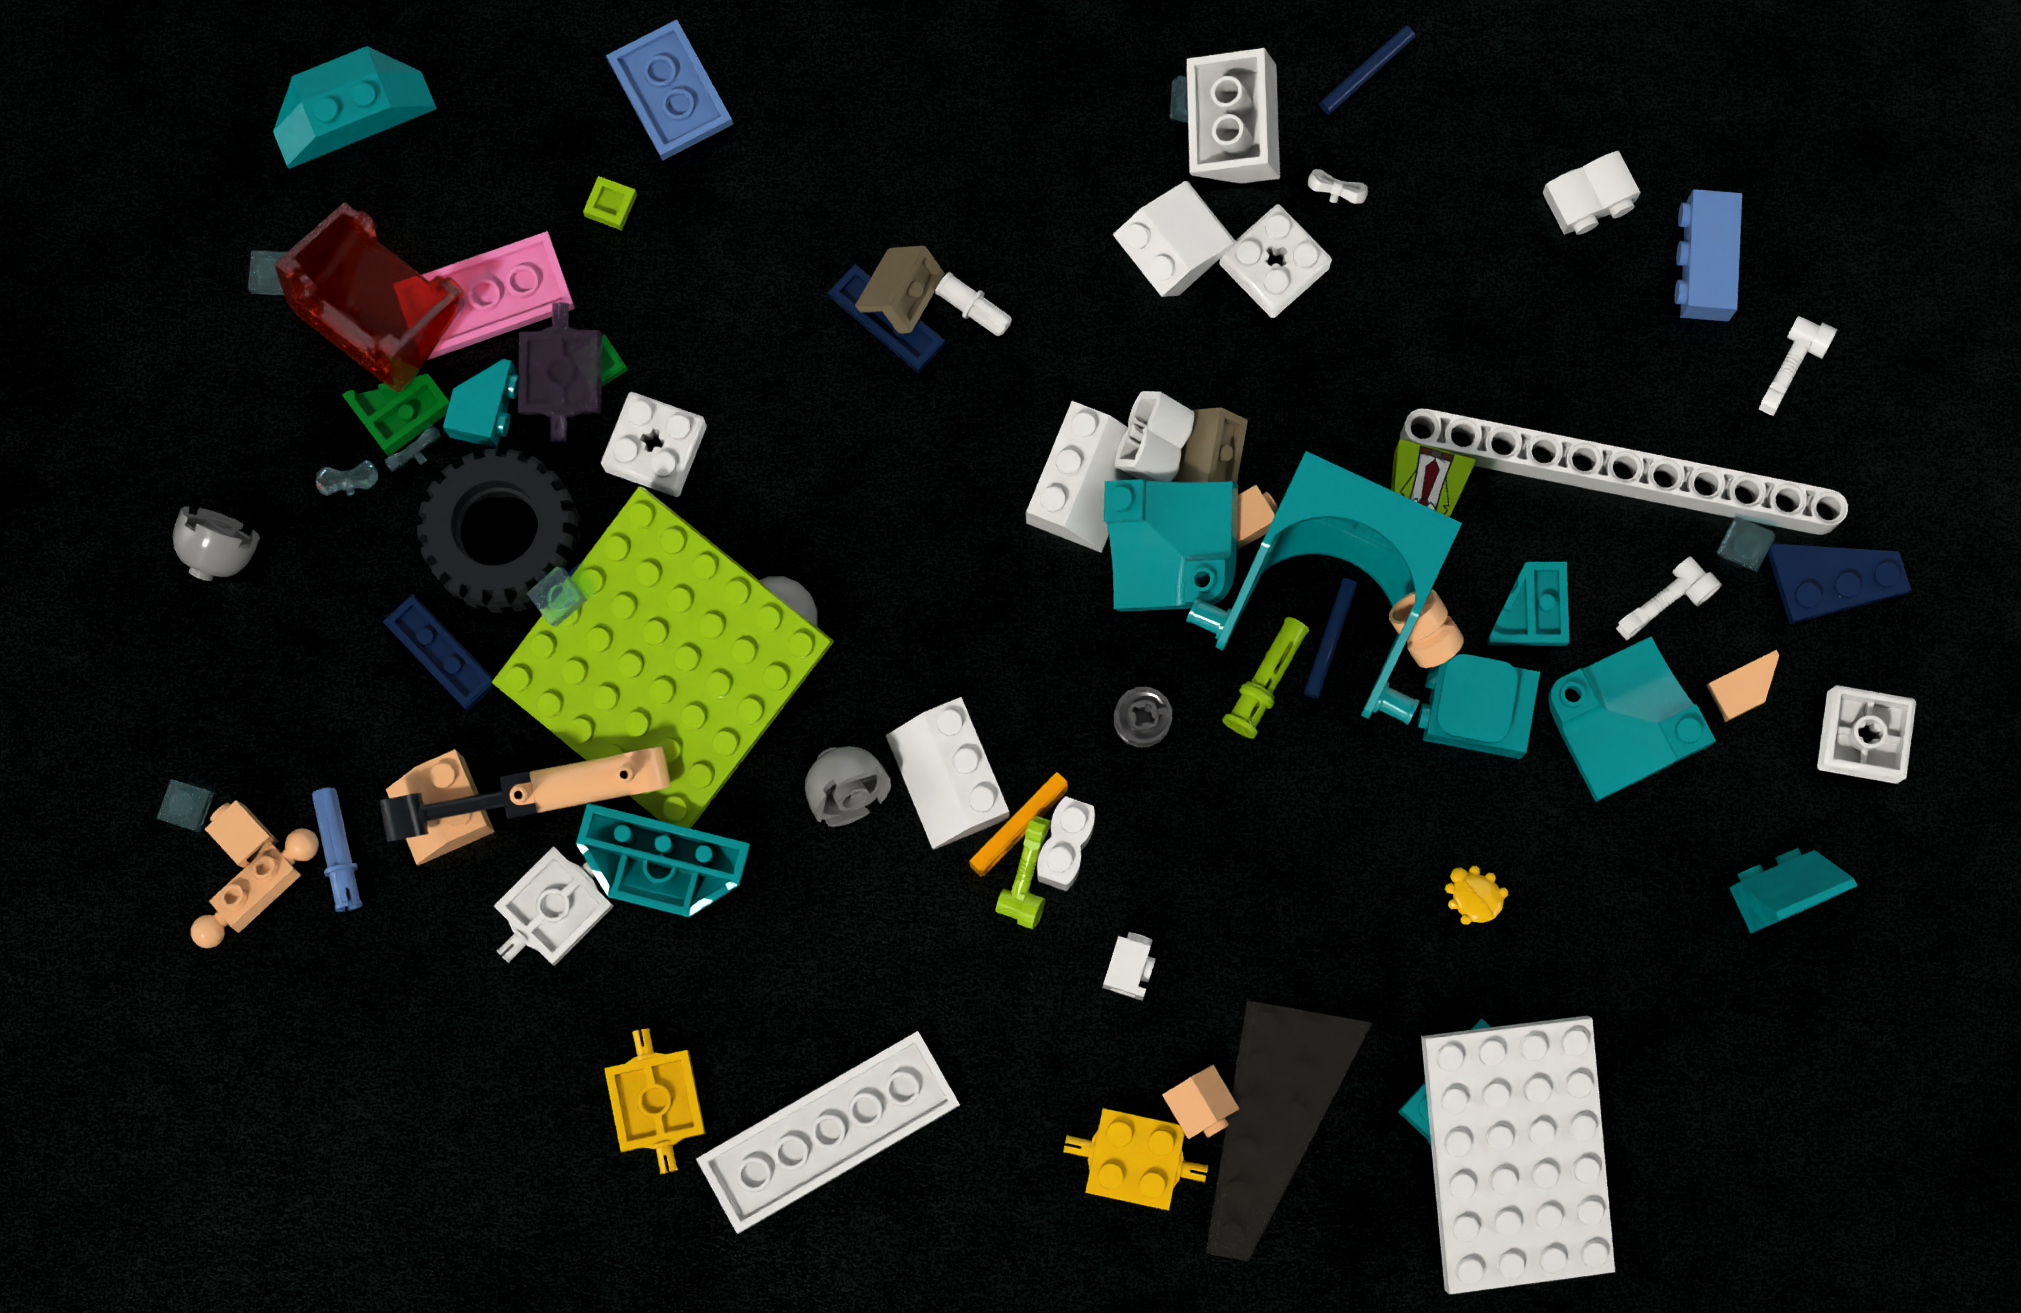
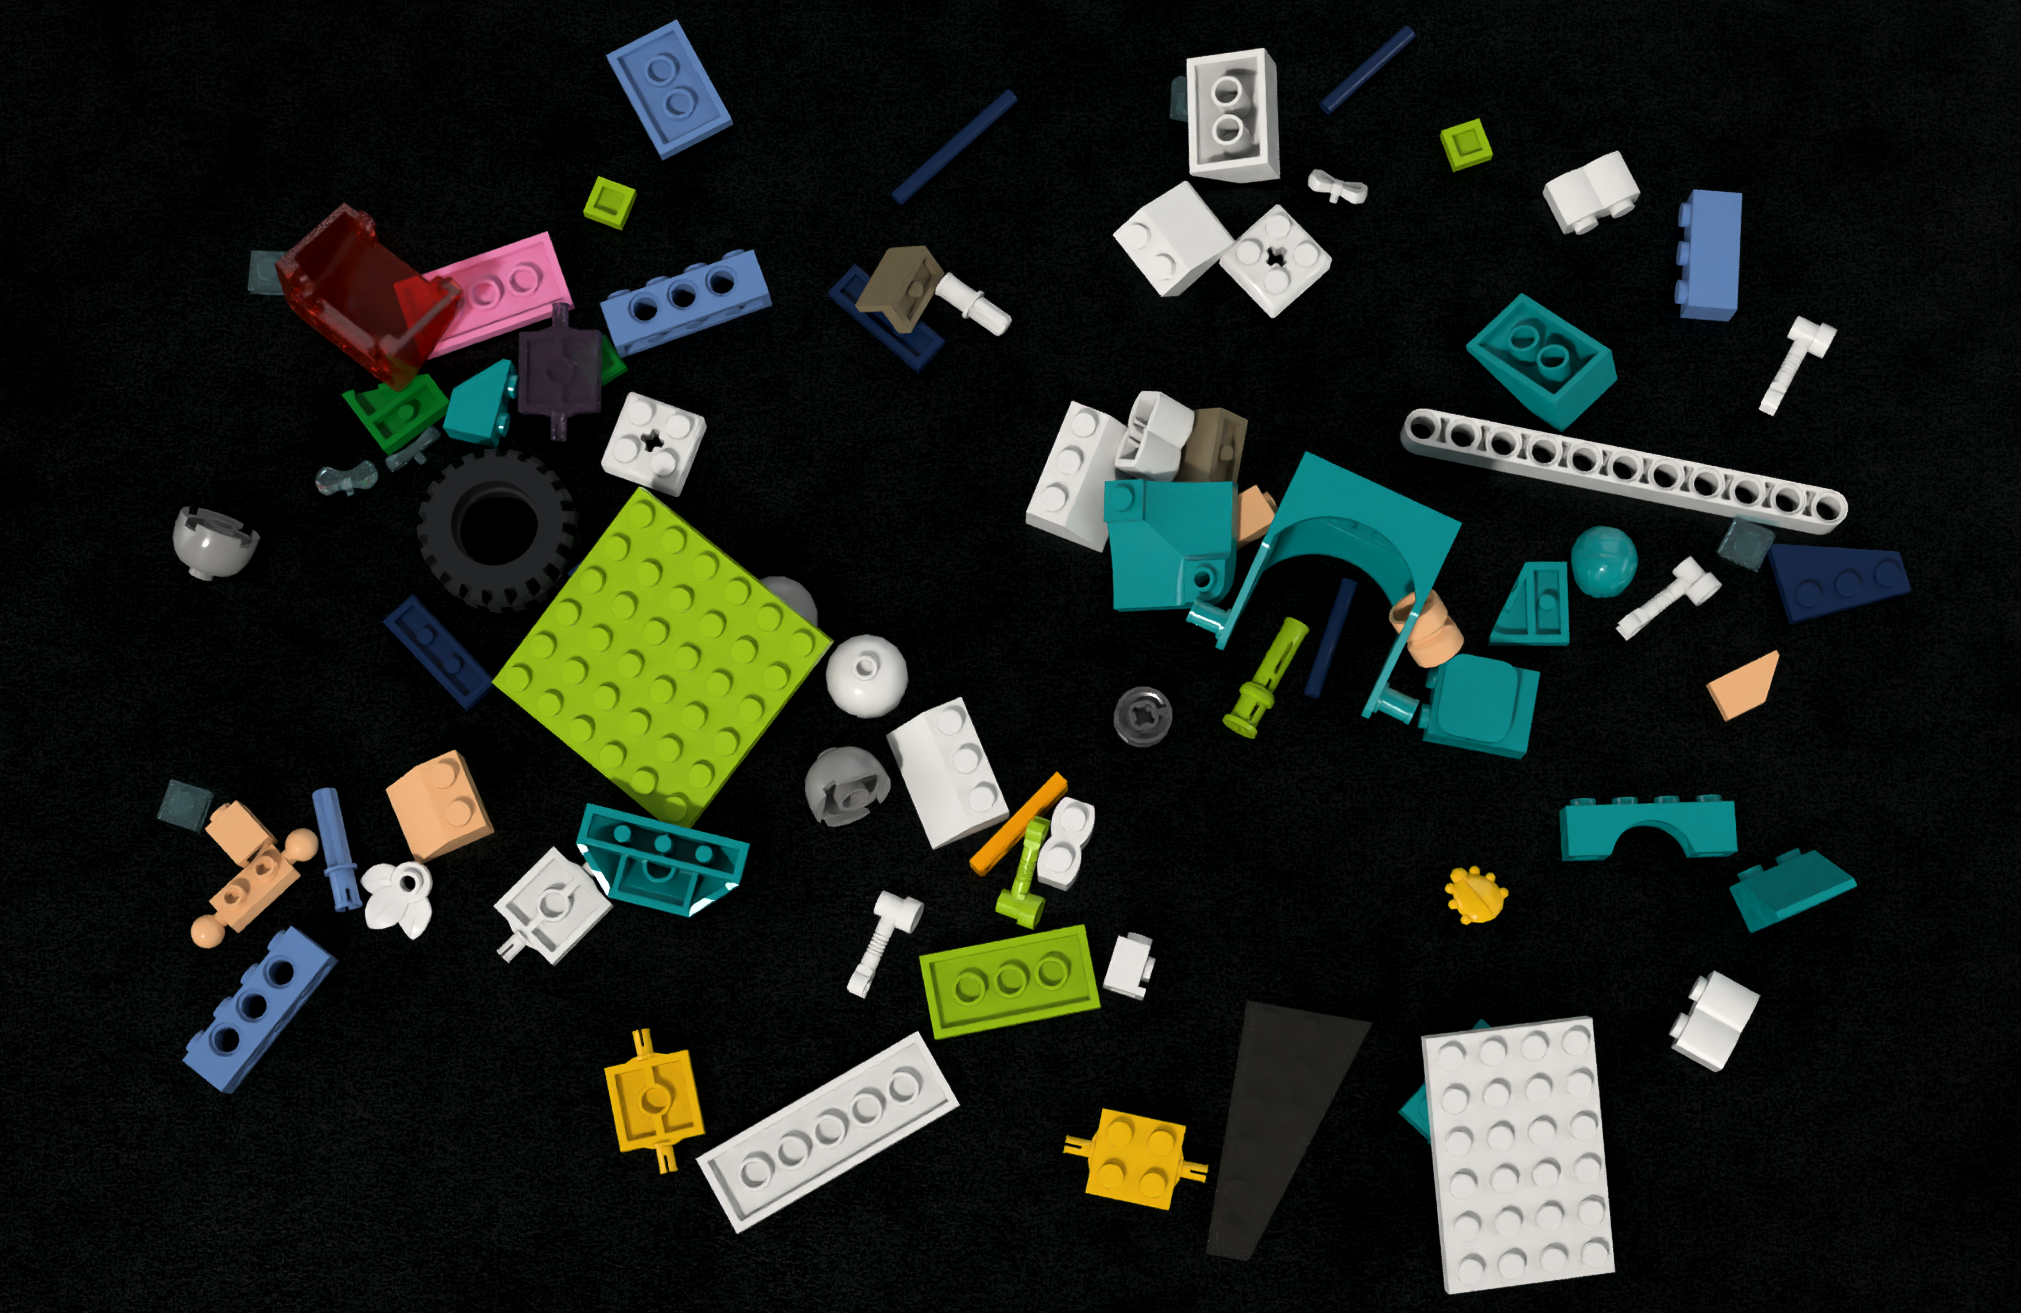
teal wedge [273,46,437,169] -> none
light nougat piece [379,746,671,842] -> none
clear light blue plate [527,567,587,626] -> none
light nougat brick [1163,1065,1239,1139] -> none
torso [1391,439,1476,517] -> none
teal slope [1548,637,1716,802] -> none
white brick [1817,685,1916,784] -> none
none -> medium blue brick [182,926,339,1094]
none -> white plate [360,861,433,940]
none -> medium blue brick [600,249,772,358]
none -> white cylinder [826,634,909,719]
none -> white brick [847,891,924,998]
none -> dark blue bar [891,89,1018,206]
none -> lime plate [919,924,1101,1040]
none -> lime plate [1440,118,1493,172]
none -> teal slope [1466,293,1617,433]
none -> teal arch [1559,795,1738,861]
none -> teal hair [1571,525,1638,598]
none -> white brick [1669,971,1760,1072]

